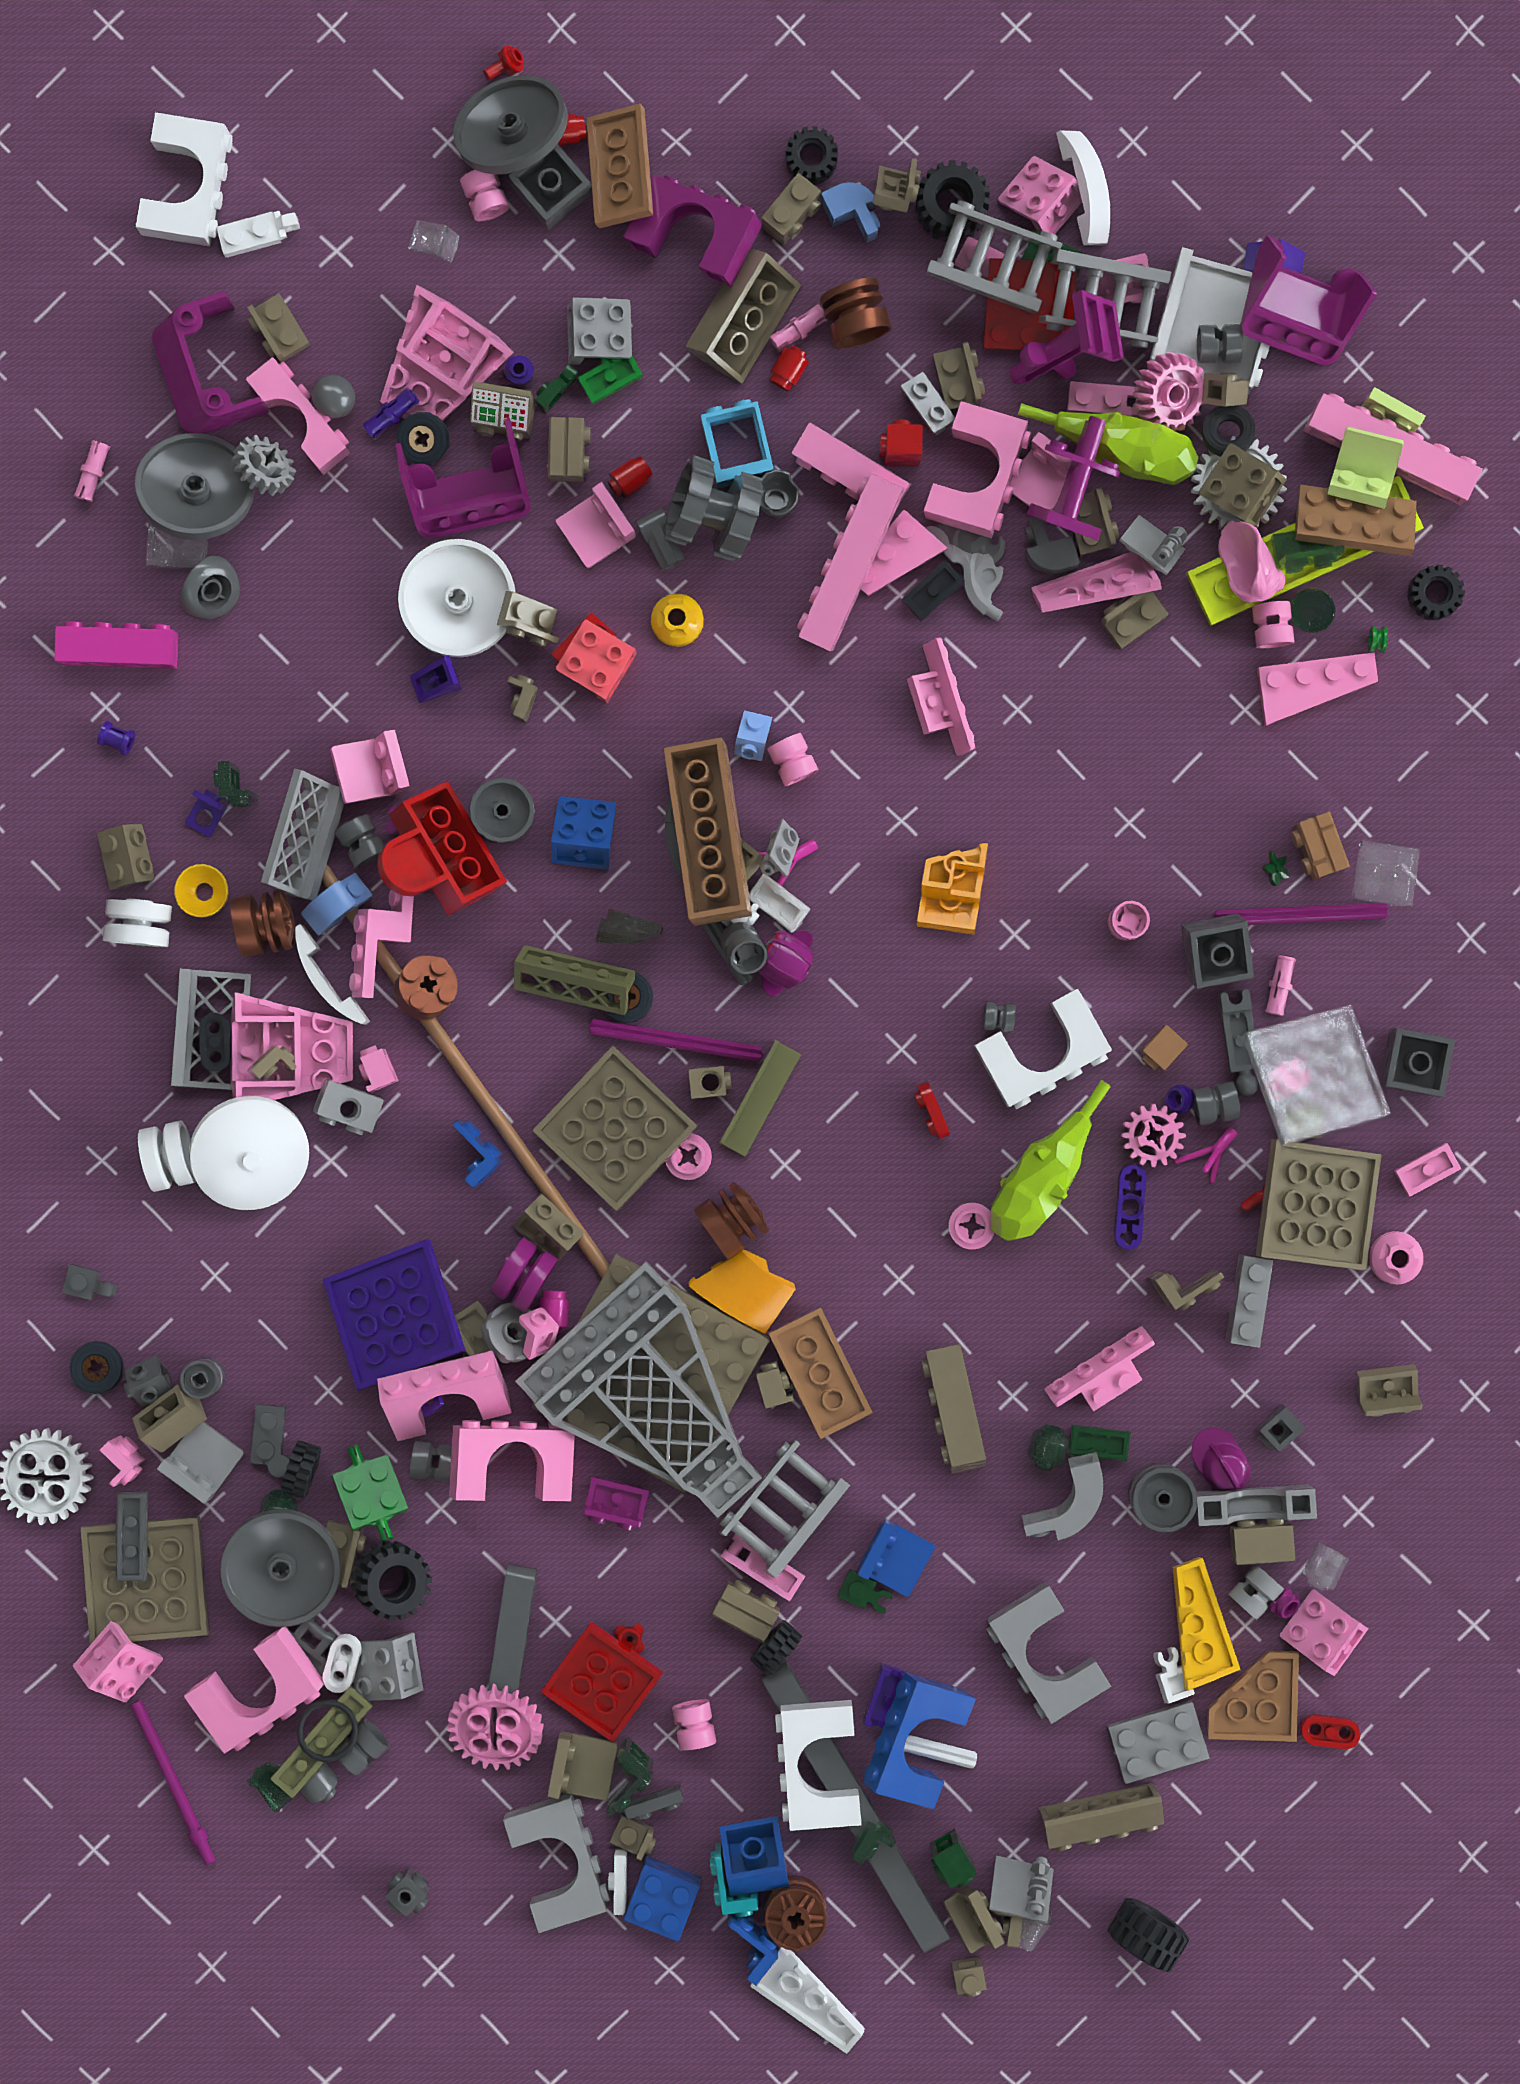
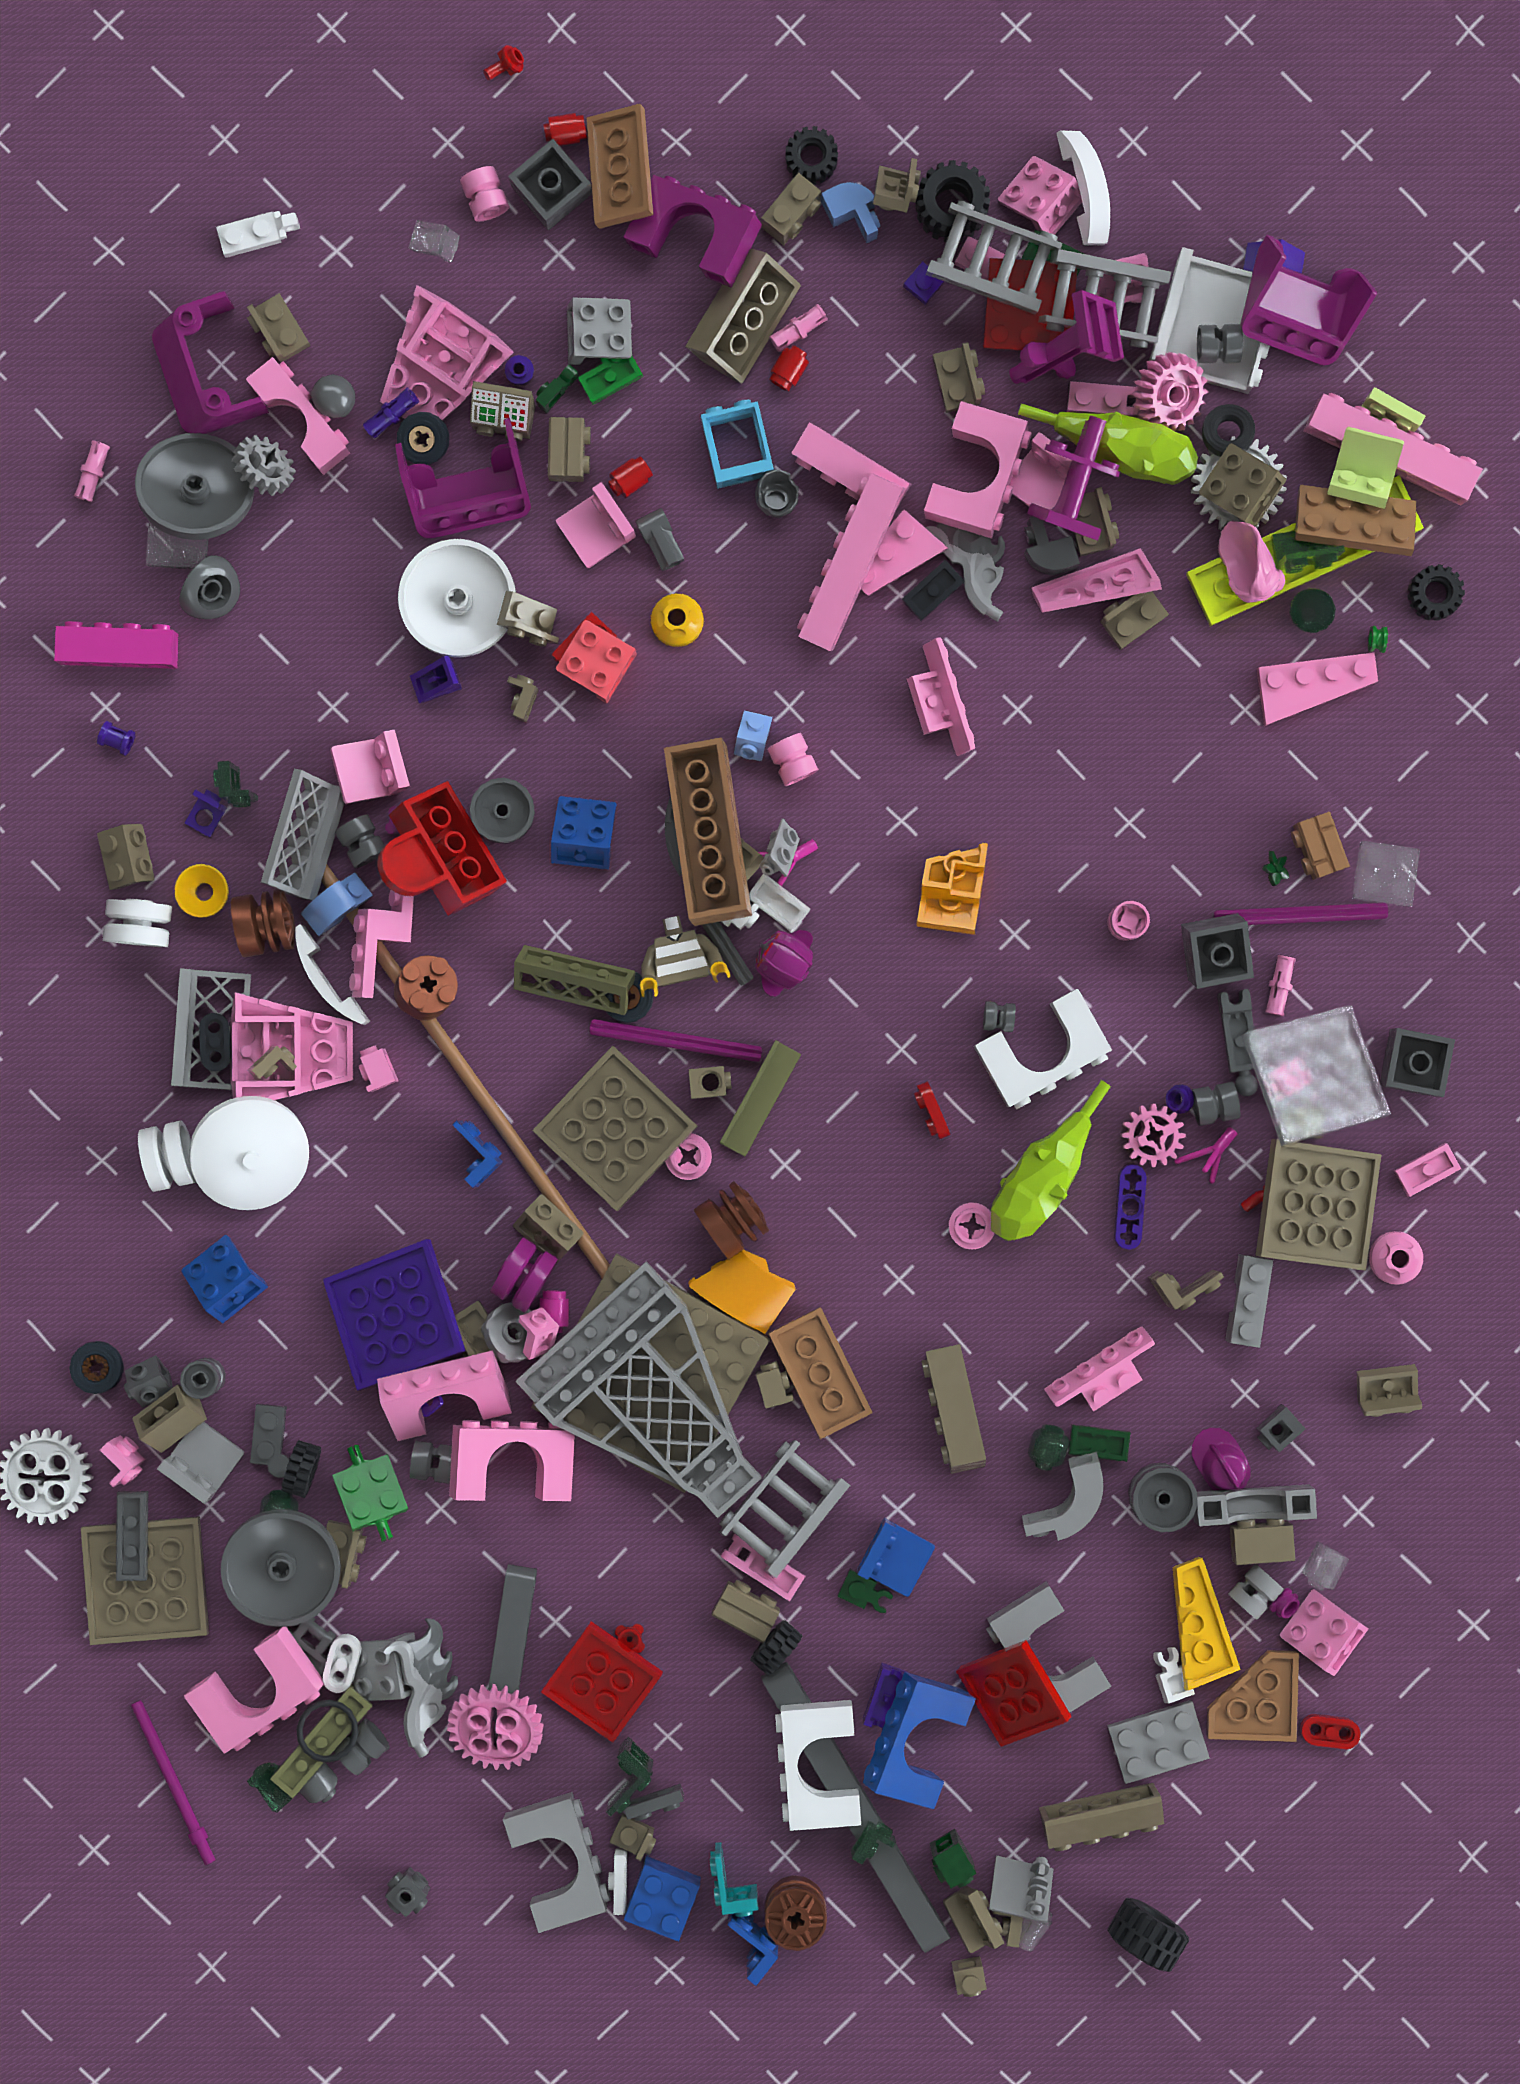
dark grey plate [62,1264,118,1300] -> none
bright pink bracket [73,1621,163,1702] -> none
white arch [136,112,232,247] -> none
light grey brick [313,1078,384,1135] -> none
black tyre [351,1540,432,1621] -> none
dark grey dish [453,75,568,174] -> none
dark tan bracket [547,1731,618,1801] -> none
magenta bracket [583,1476,650,1530] -> none
clear smoke slope [595,909,664,946] -> none
dark grey piece [664,455,764,562] -> none
bright pink wheel [672,1699,716,1750] -> none
blue brick [719,1816,789,1897] -> none
dark grey wheel [721,922,768,974] -> none
white wing [750,1946,865,2054] -> none
copper wheel [819,277,893,349] -> none
red brick [879,420,923,466] -> none
light grey hinge [900,372,955,435] -> none
white axle [904,1735,977,1769] -> none
light grey hinge [1119,515,1187,575] -> none
medium nougat brick [1140,1025,1188,1071] -> none
dark tan brick [1202,373,1249,407] -> none
bright pink wheel [1252,601,1294,649] -> none
none -> blue bracket [182,1235,268,1324]
none -> piece [381,1618,458,1758]
none -> torso [640,916,730,997]
none -> dark purple plate [903,261,944,305]
none -> red plate [956,1640,1072,1747]

